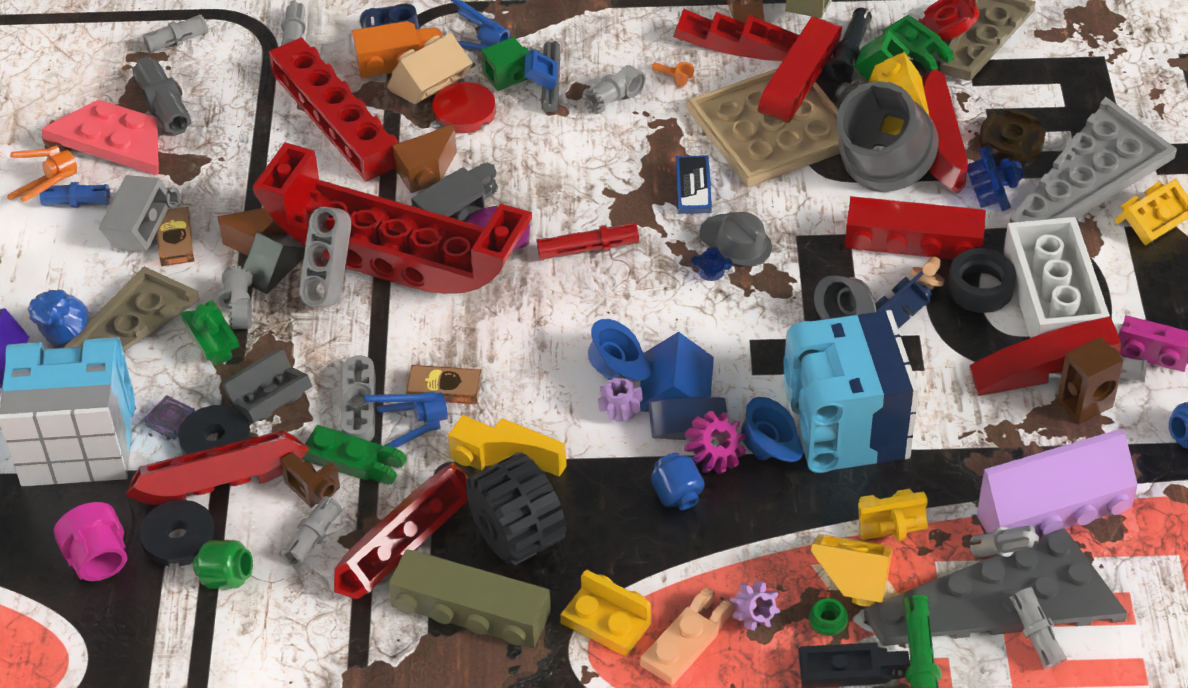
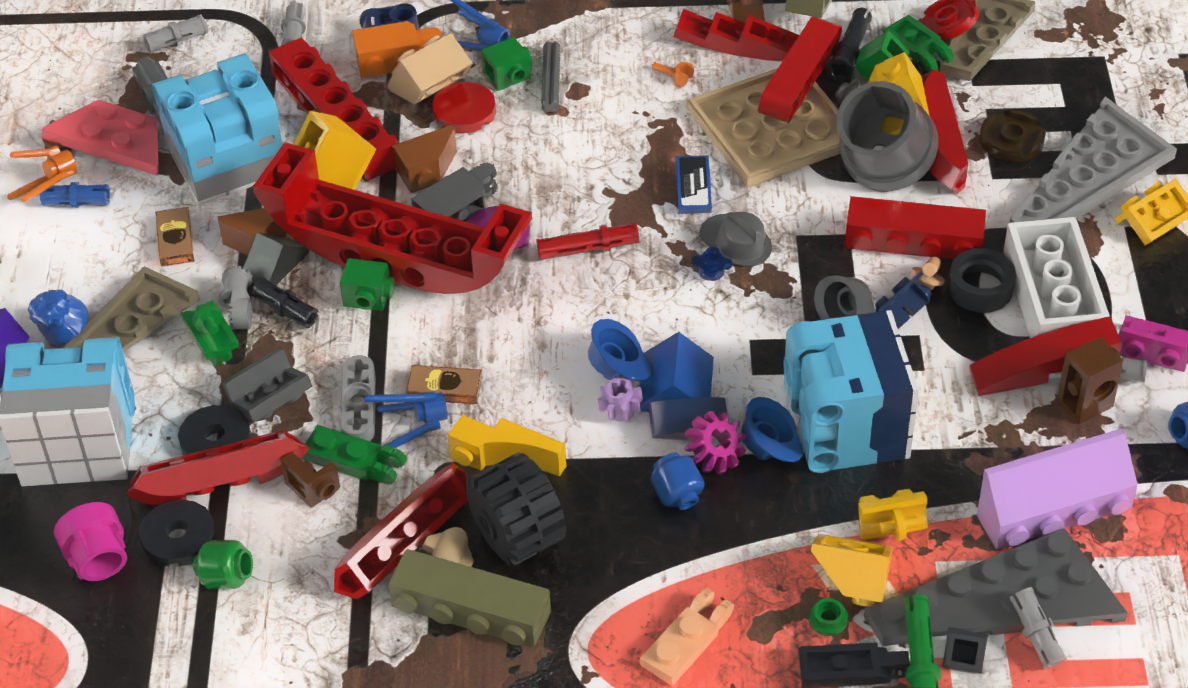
light grey hinge [99,175,180,252] -> none
clear purple tile [144,395,195,440] -> none
light grey pin [281,496,342,567] -> none
light grey beam [299,207,351,307] -> none
blue tile [524,49,558,91] -> none
yellow bracket [560,570,651,657] -> none
light grey connector [582,65,646,114] -> none
lavender gear [730,581,780,630] -> none
clear blue hips [967,146,1024,211] -> none
light grey axle [970,525,1039,559] -> none
none -> medium azure piece [152,53,282,205]
none -> black pin [252,278,319,328]
none -> yellow slope [293,111,376,190]
none -> green brick [340,258,395,311]
none -> tan piece [421,527,474,567]
none -> black slope [942,627,988,674]

